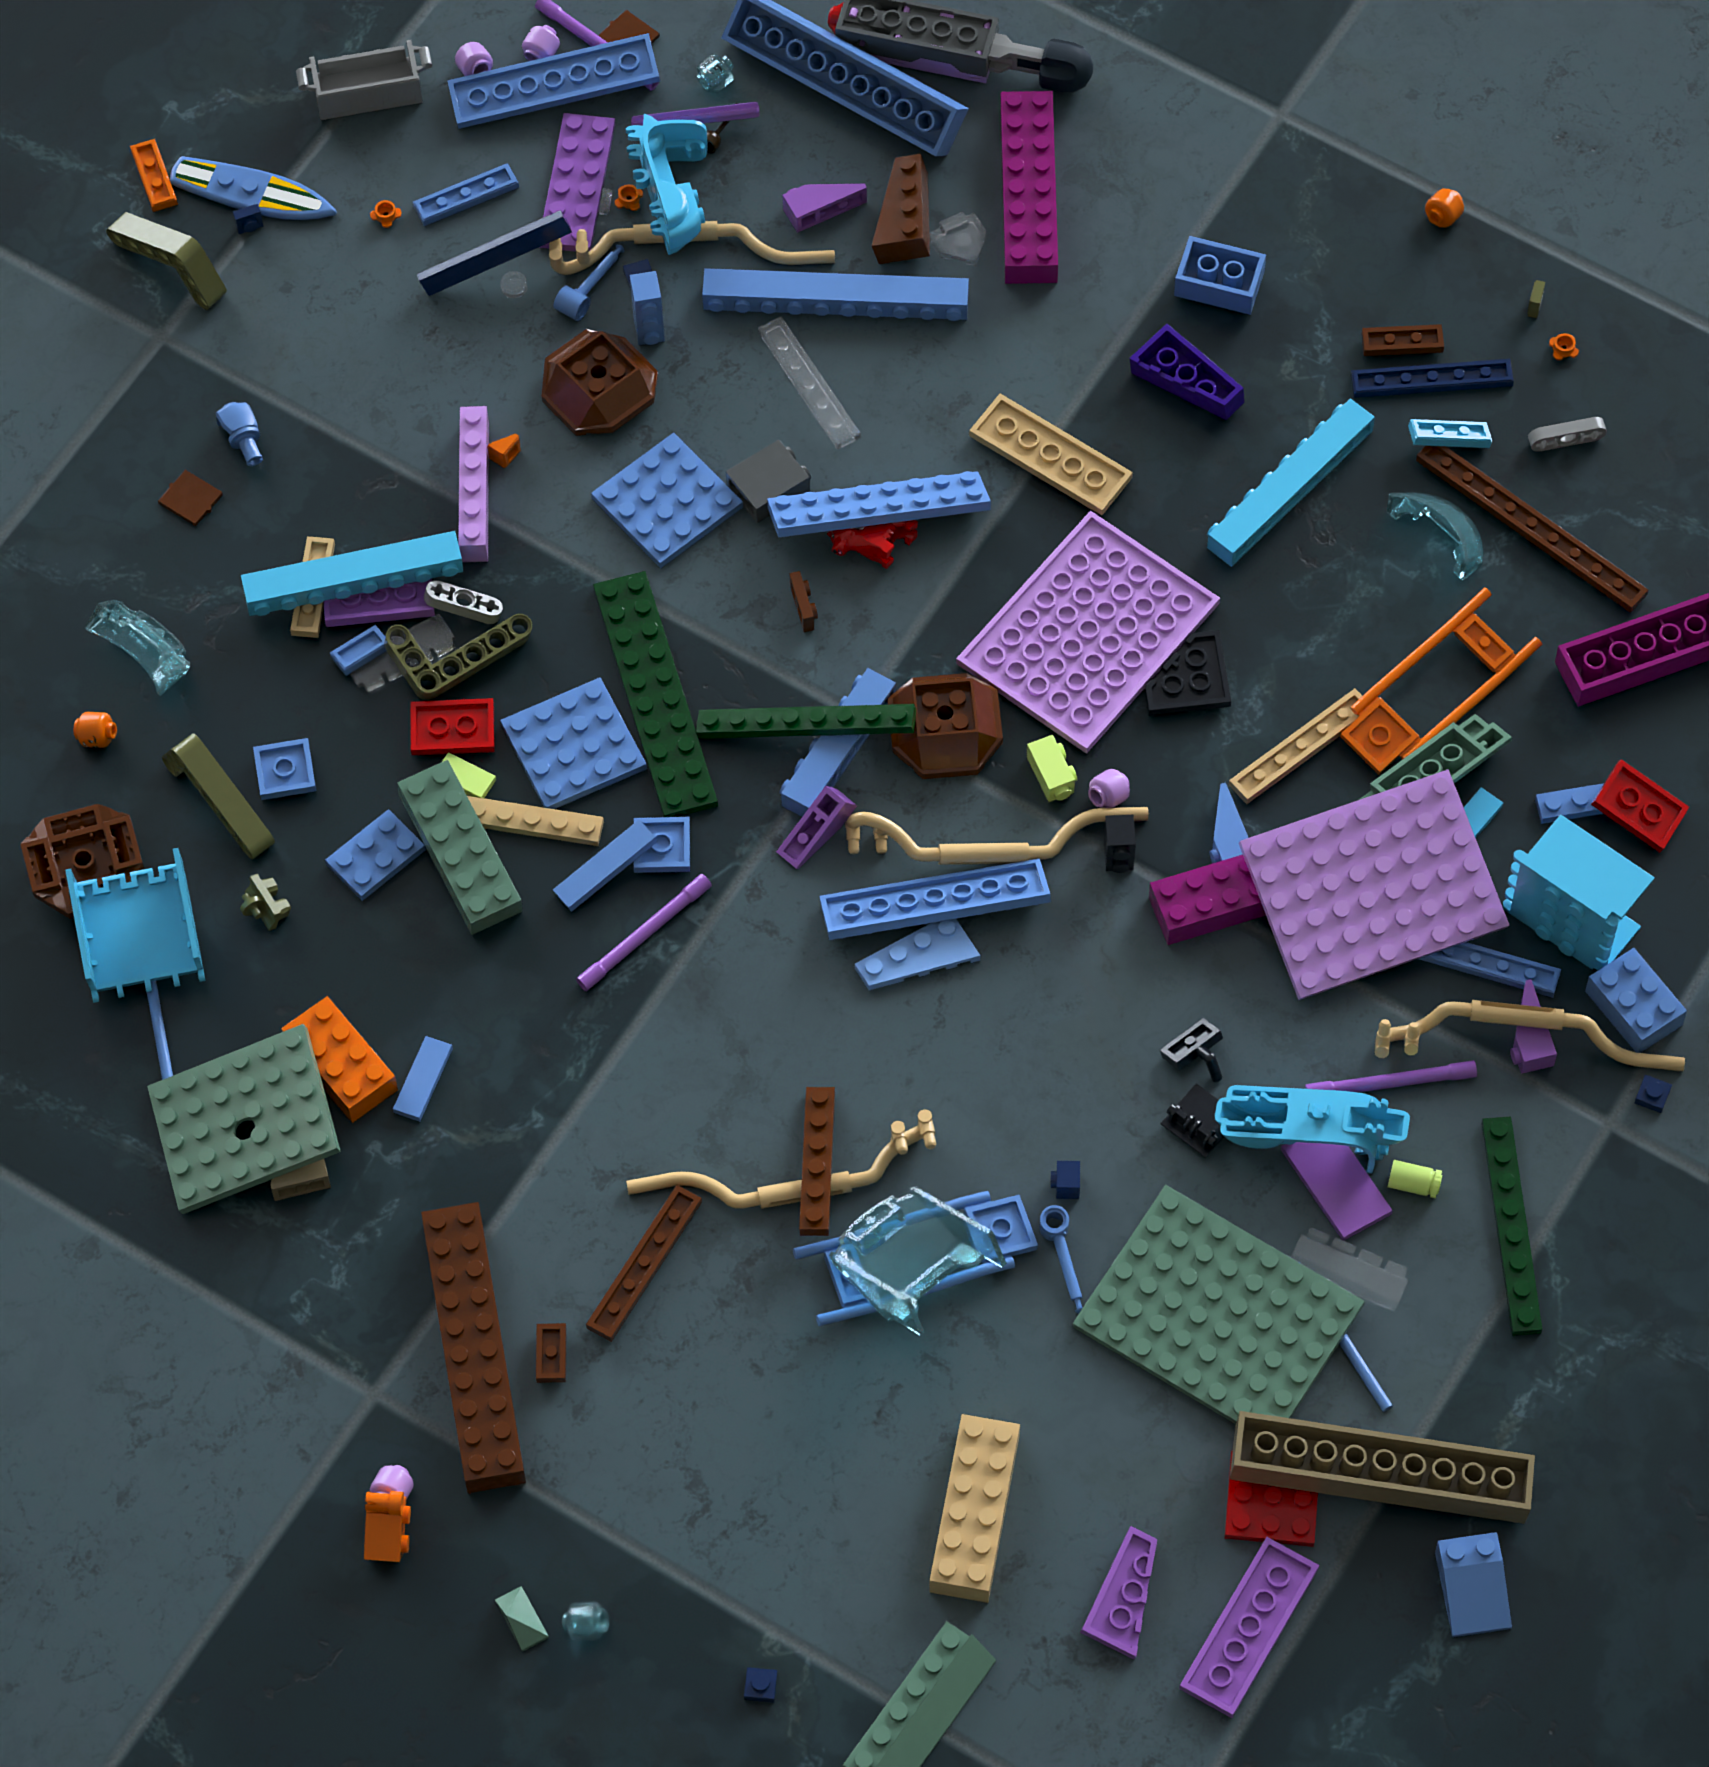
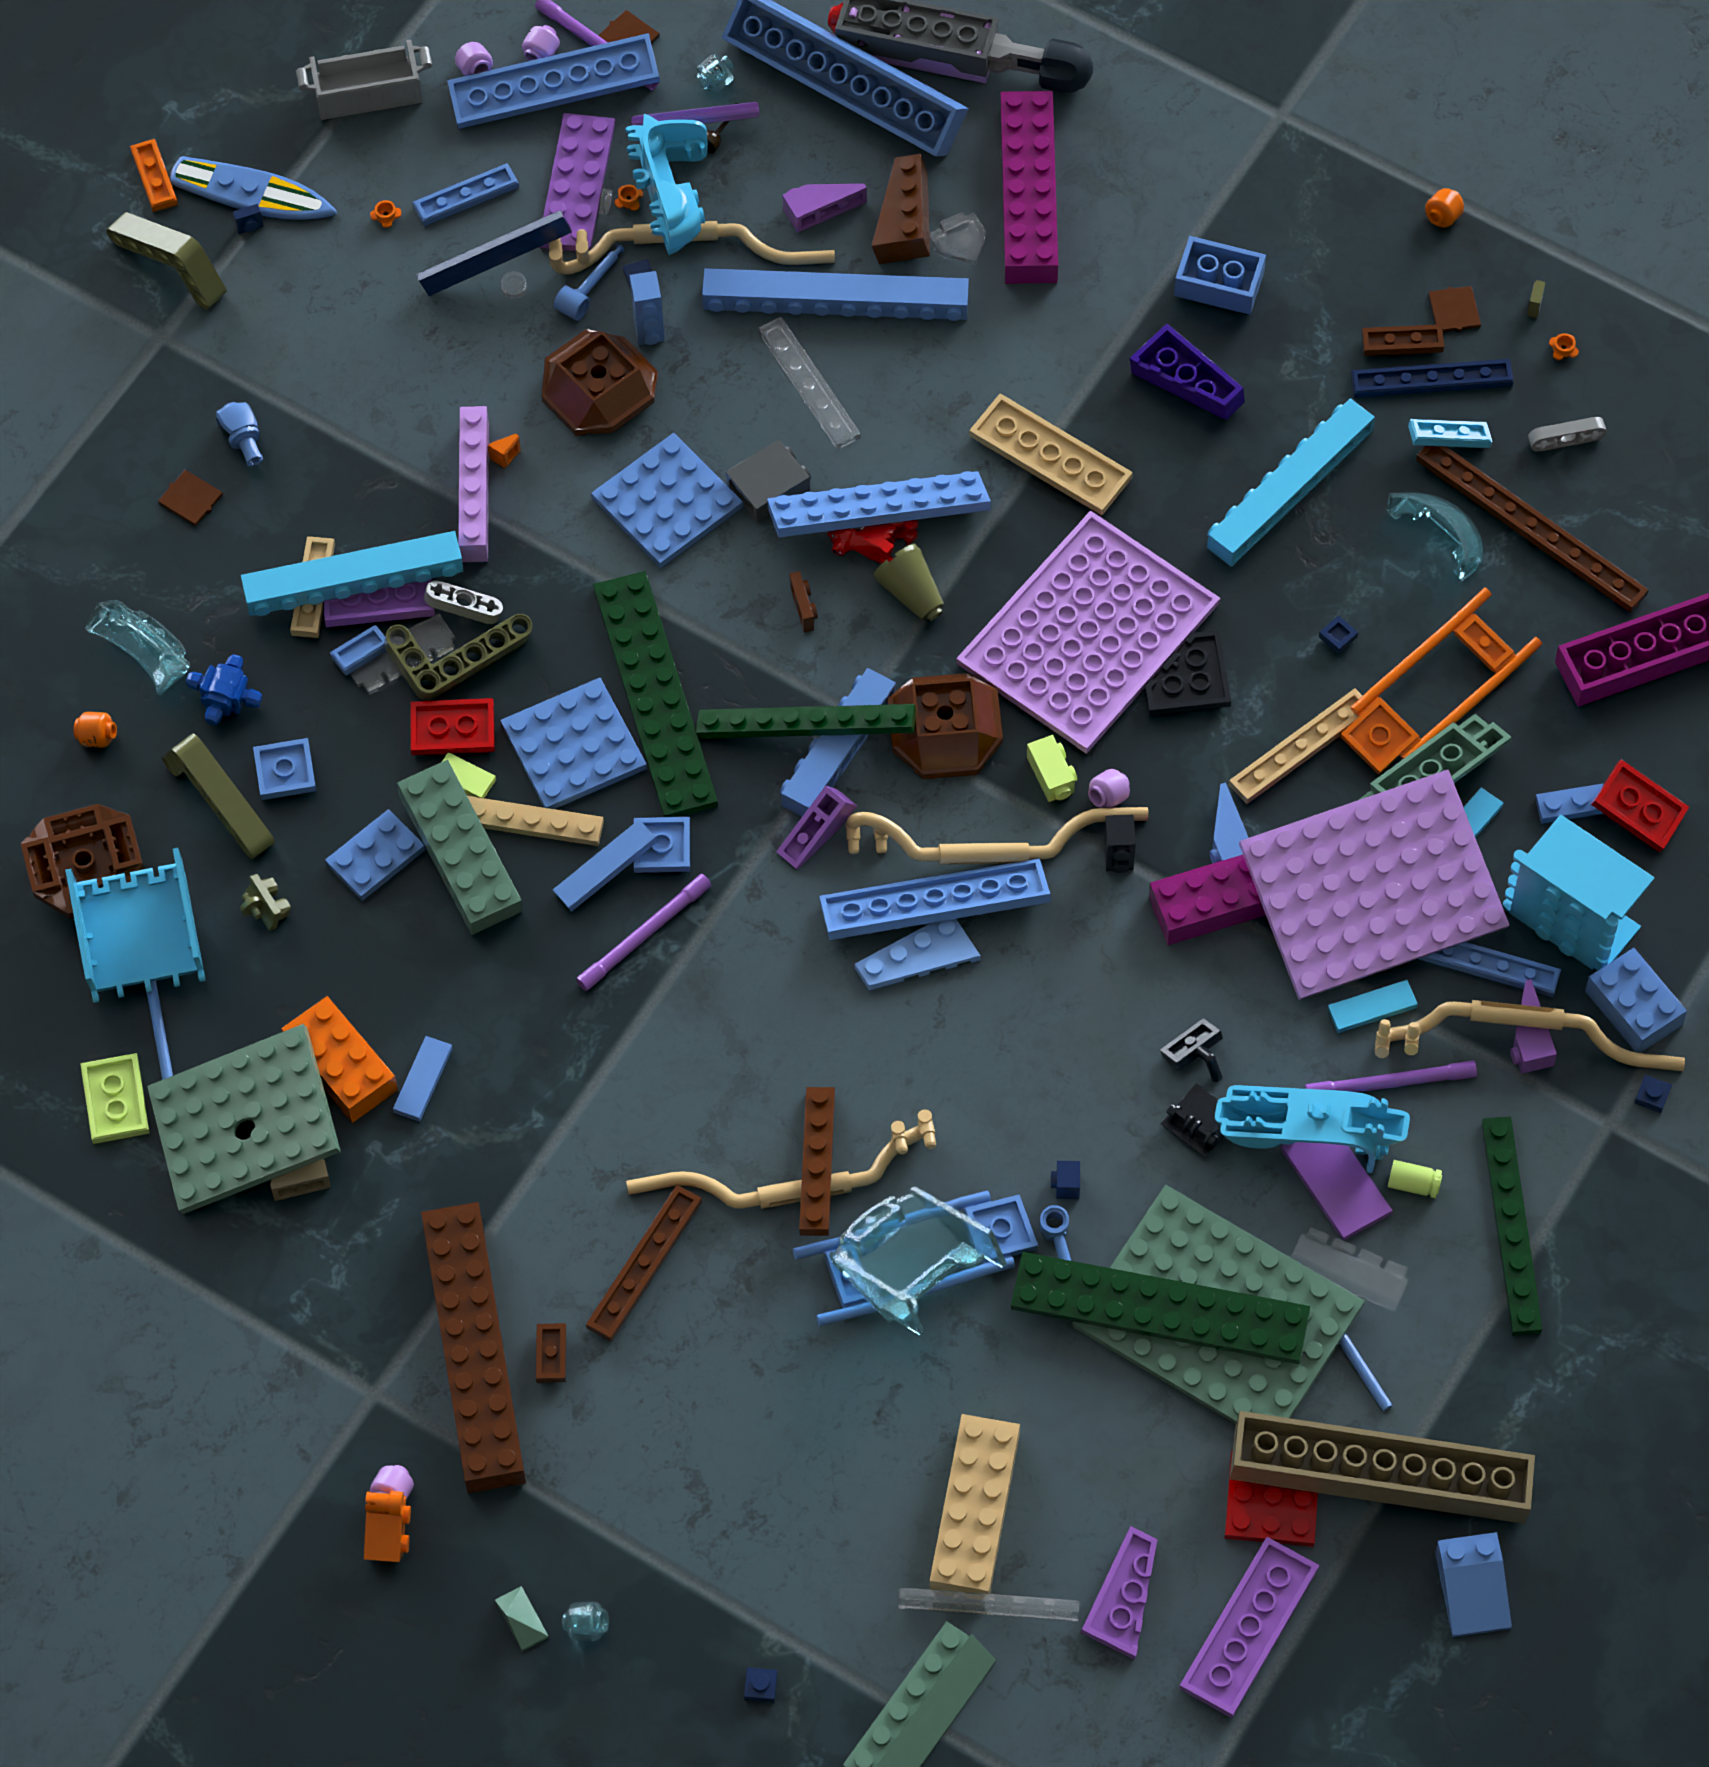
none -> yellowish green tile [80,1053,150,1144]
none -> blue piece [186,654,263,726]
none -> olive cone [873,544,944,621]
none -> clear tile [899,1588,1080,1621]
none -> dark green plate [1011,1252,1310,1364]
none -> dark blue plate [1319,615,1358,654]
none -> medium azure tile [1327,980,1418,1033]
none -> reddish brown piece [1428,286,1481,332]

